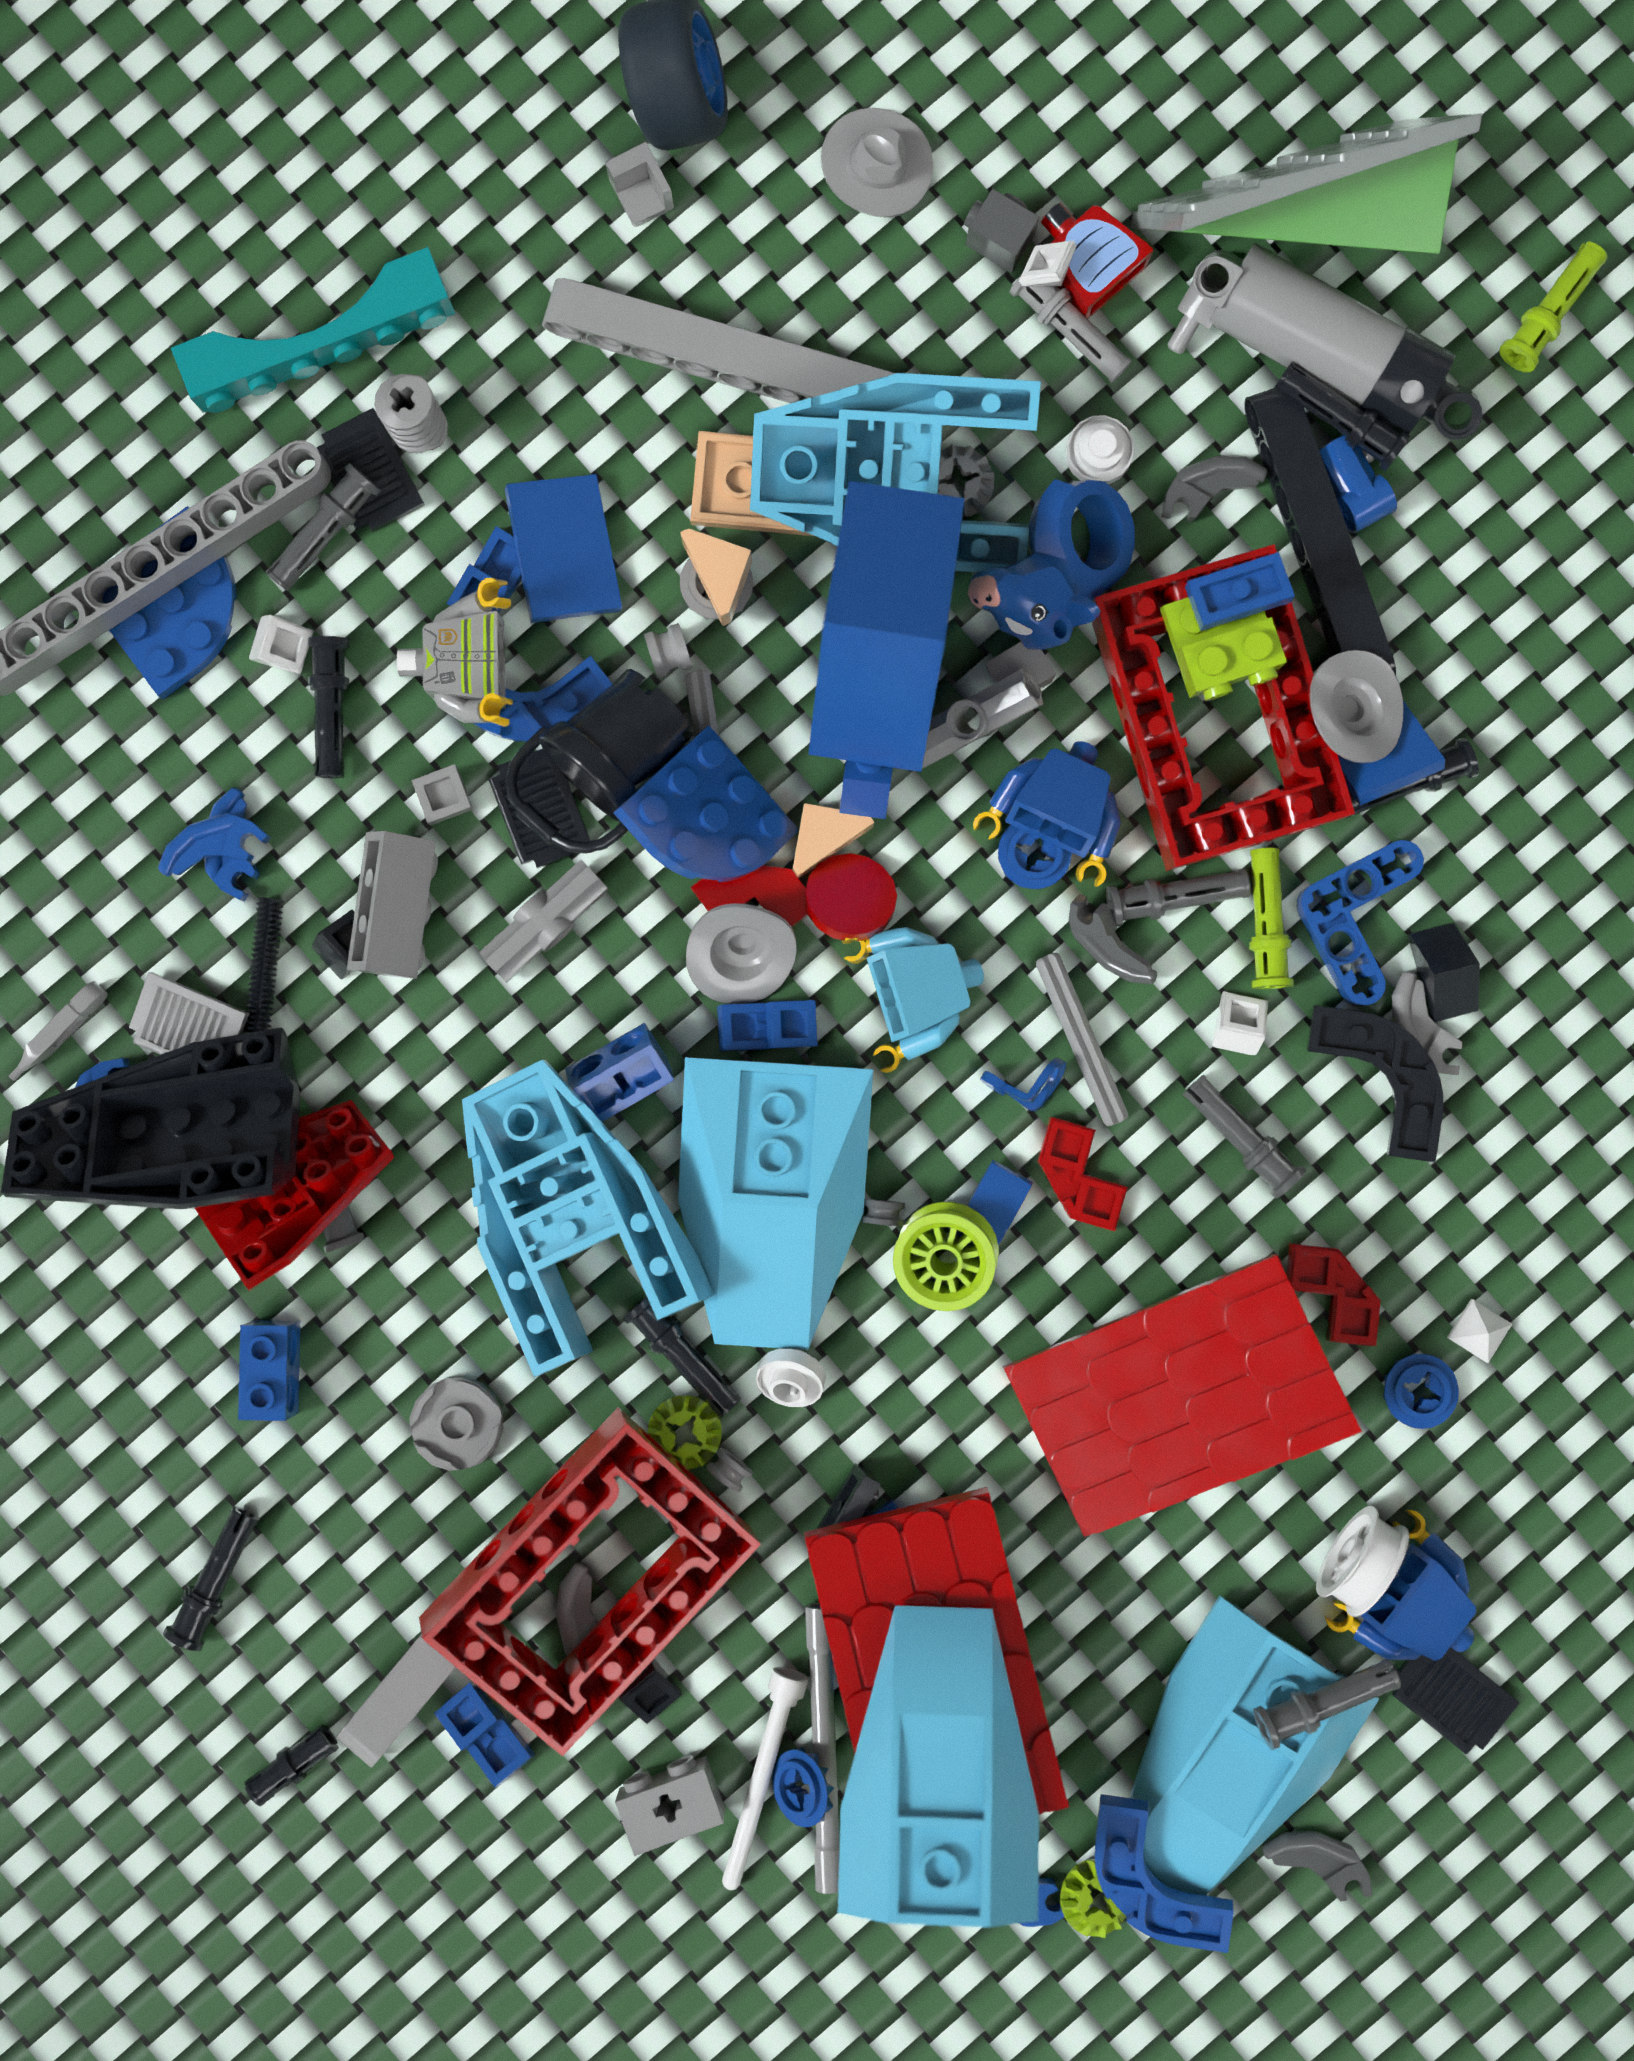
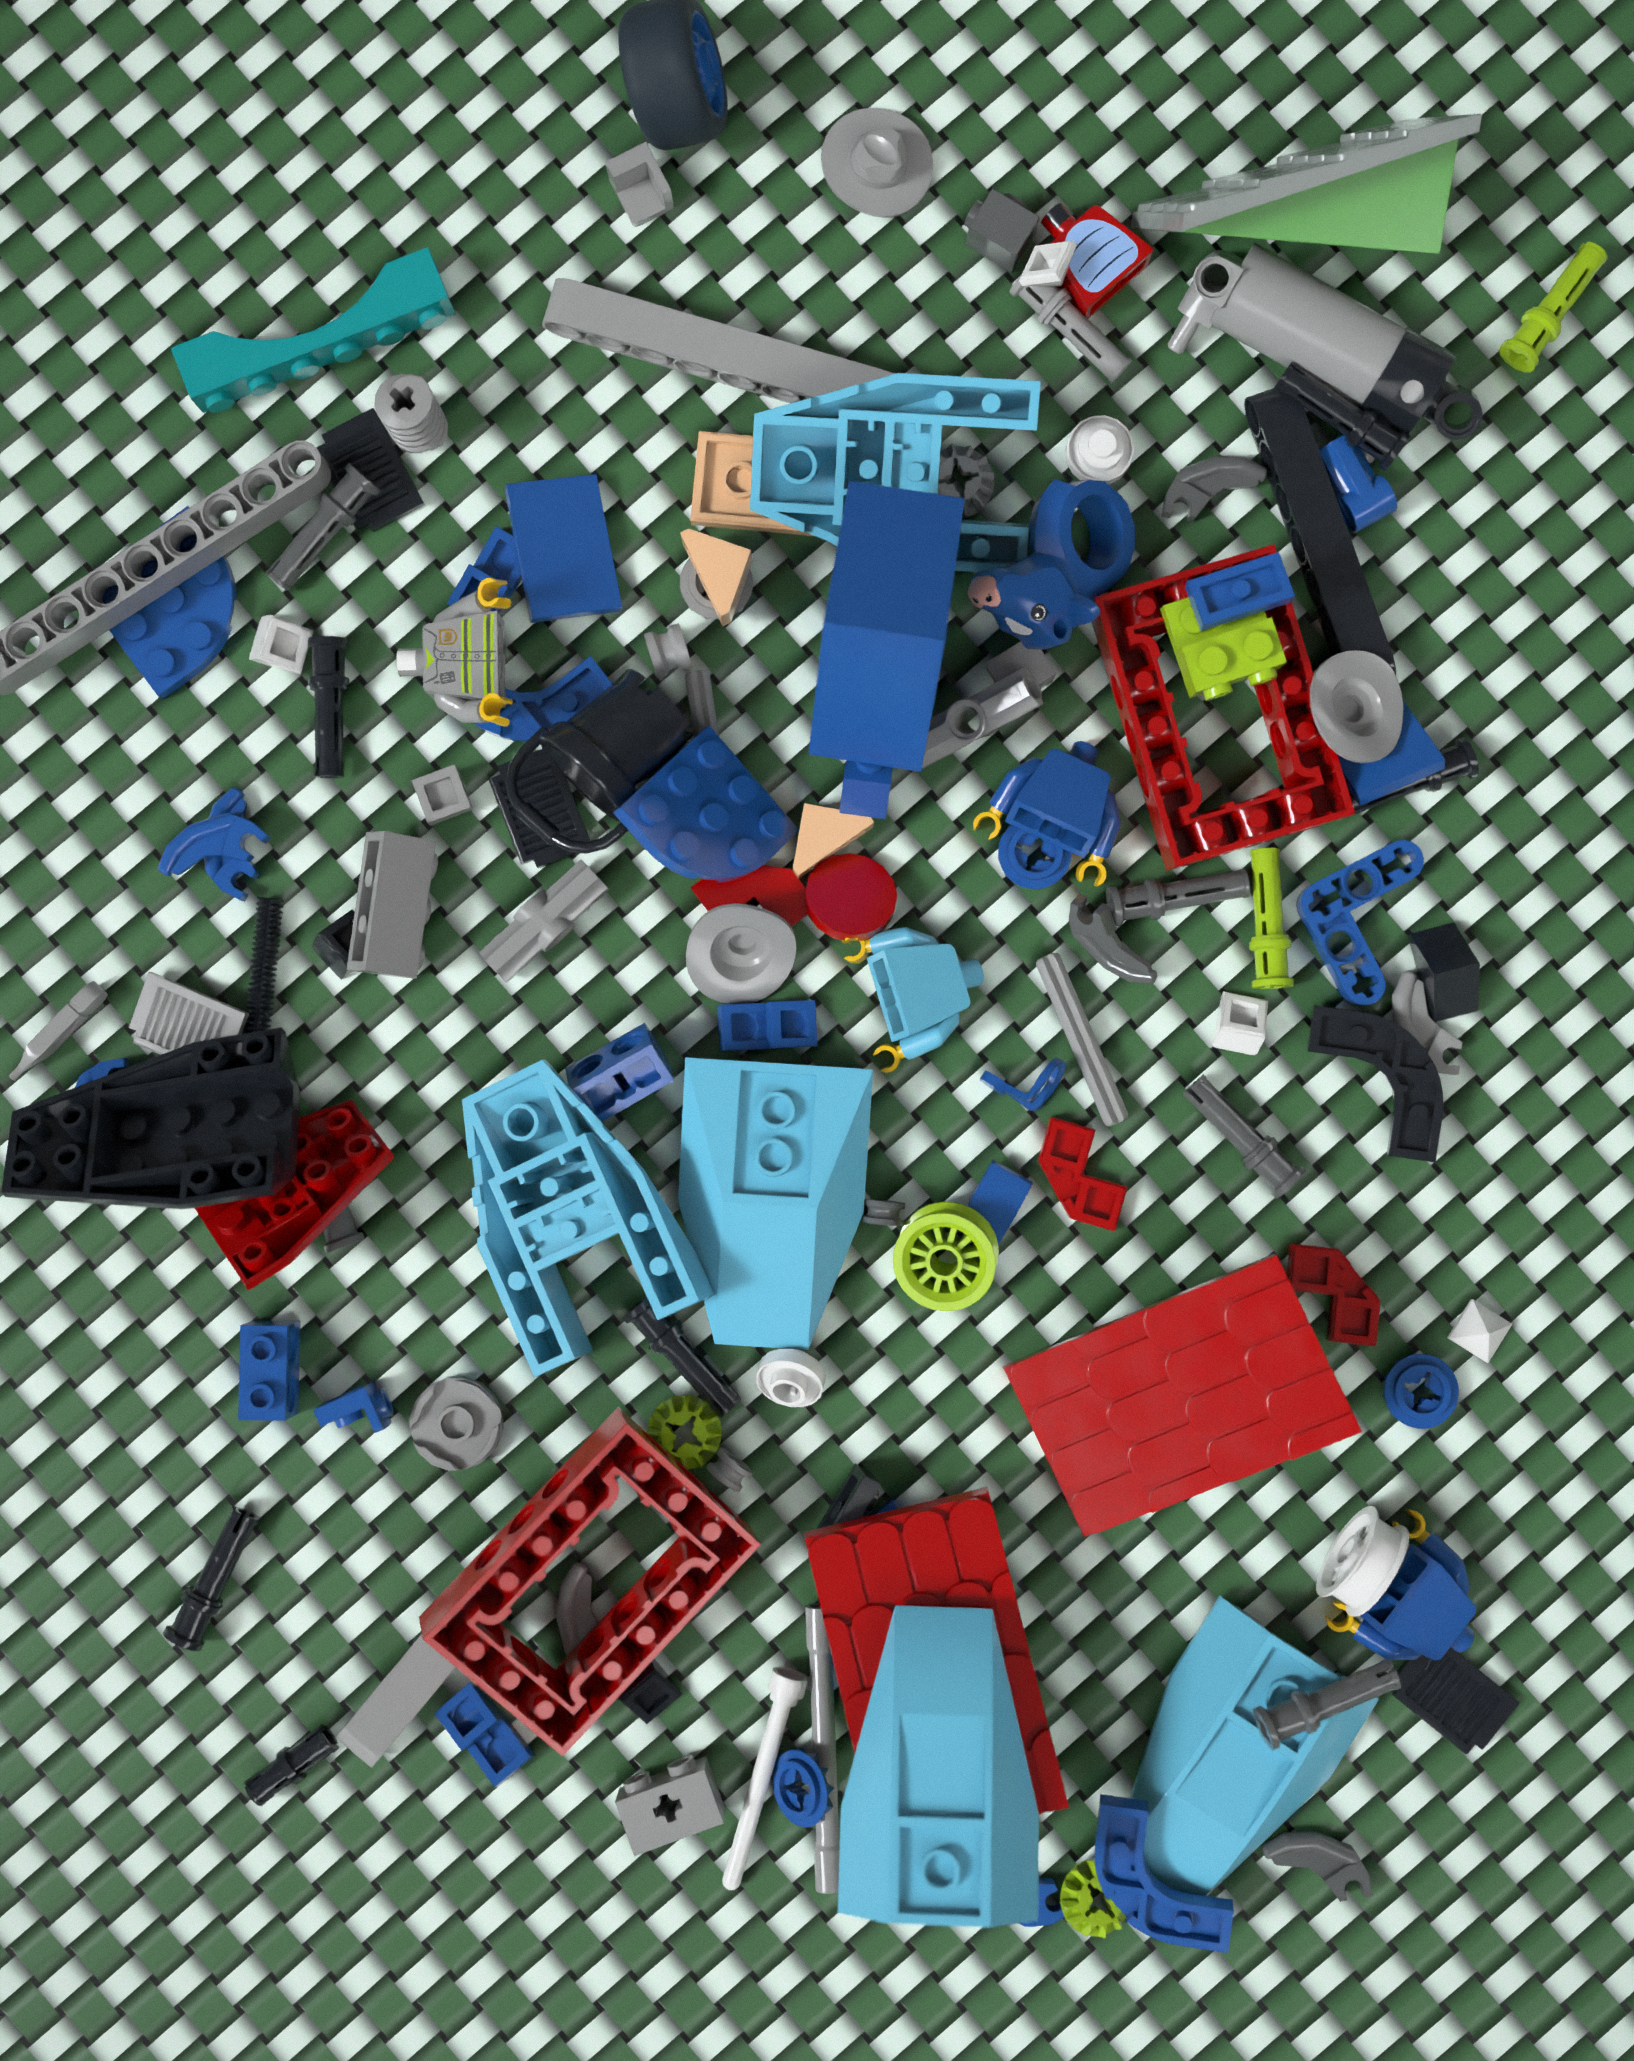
none -> blue bracket [313,1381,393,1433]

